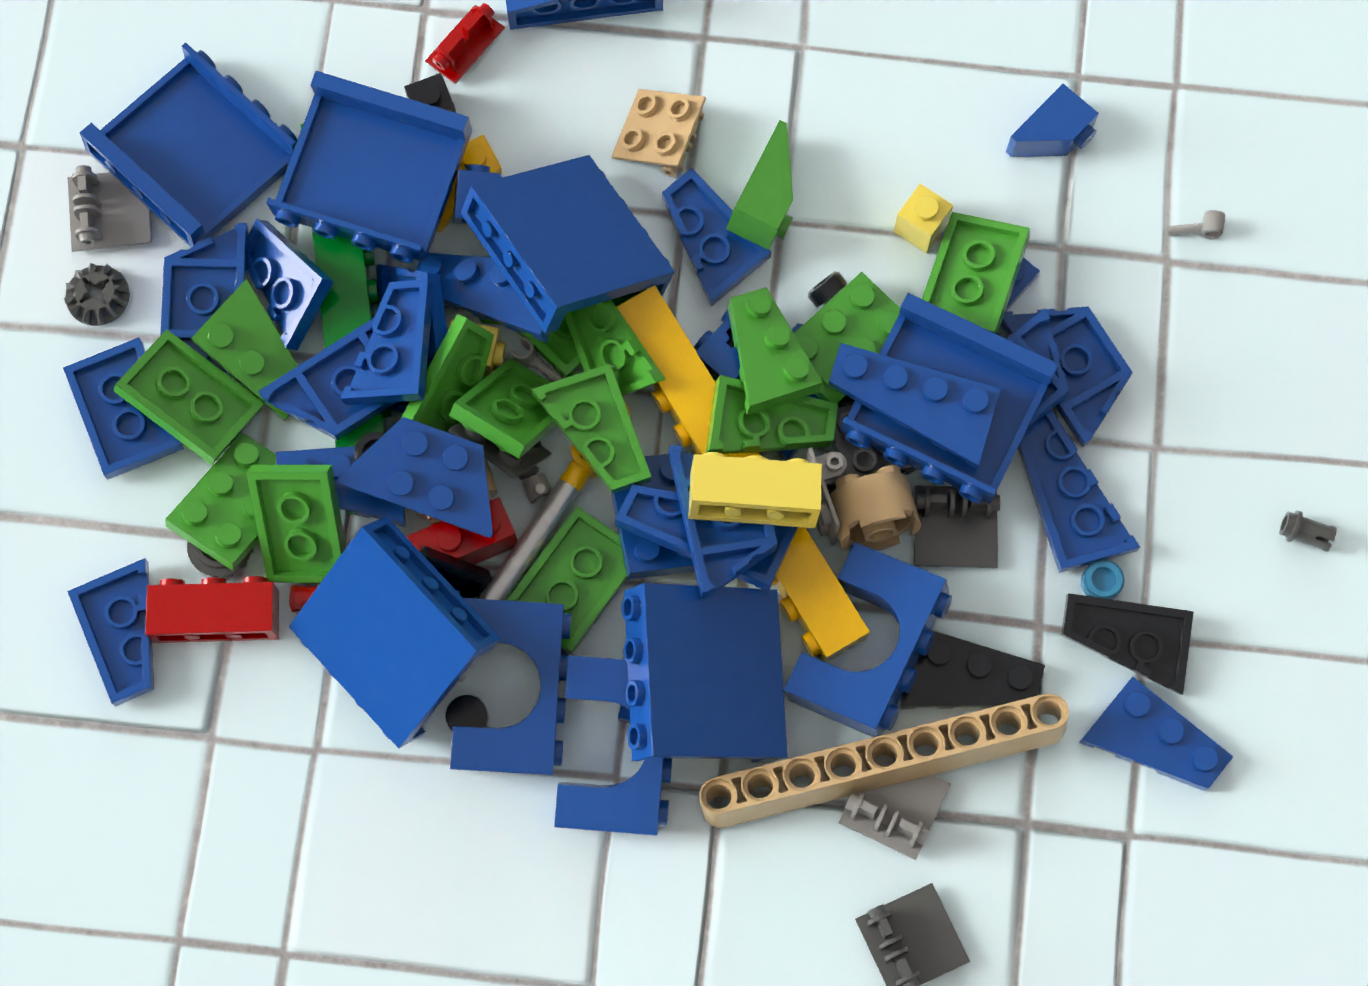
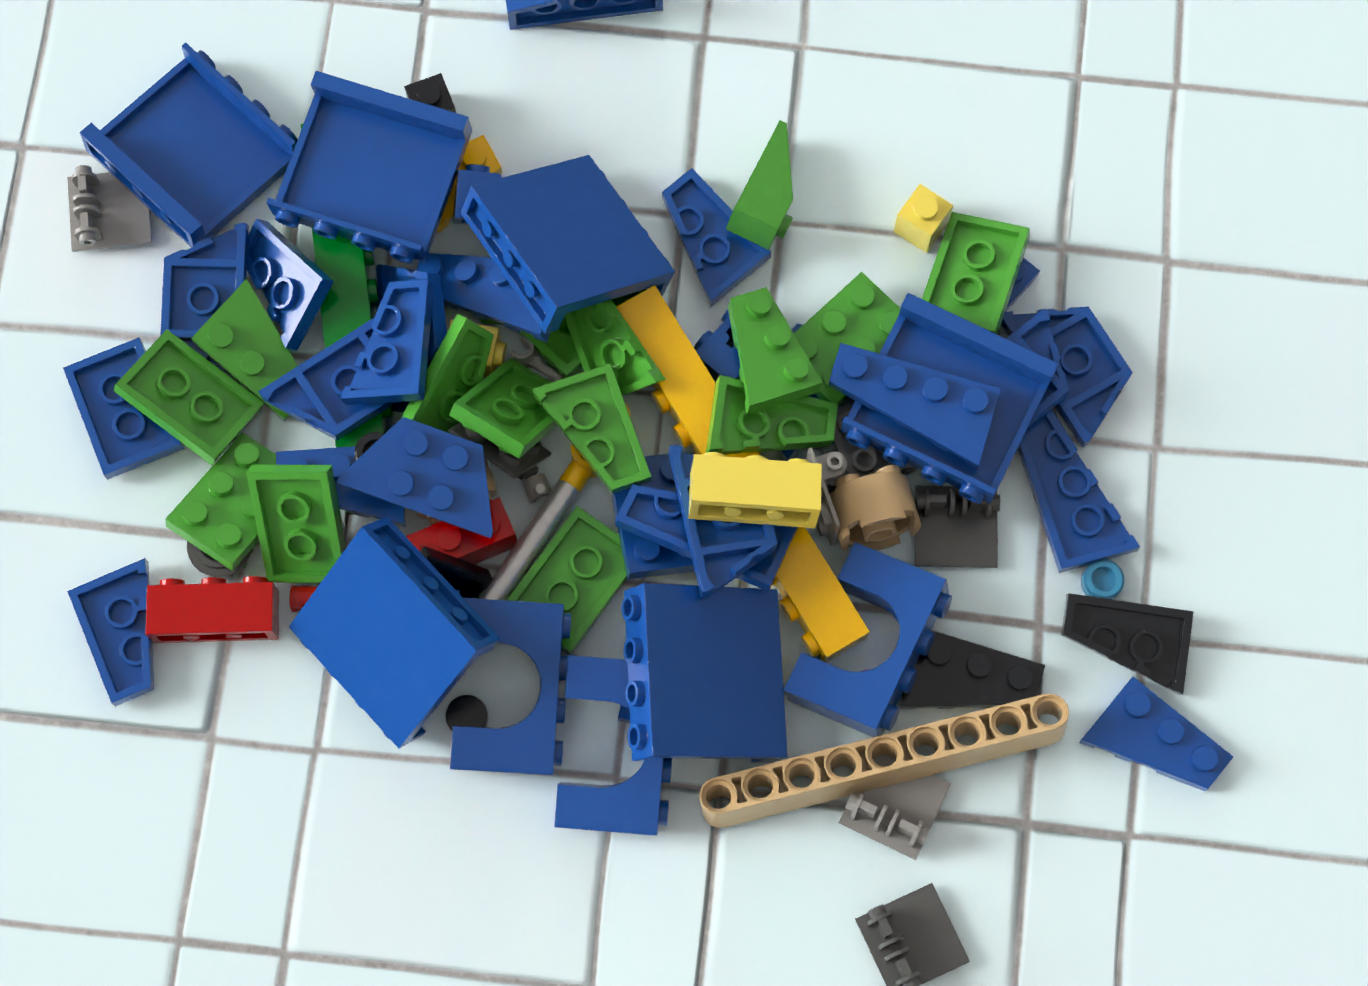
dark grey gear [64,263,130,326] -> none
red hinge [425,3,505,84] -> none
tan hinge [611,89,706,177] -> none
black tile [807,271,848,308] -> none
blue slope [1006,83,1099,157] -> none
light grey hand [1168,210,1225,240] -> none
dark grey pin [1279,510,1337,552] -> none

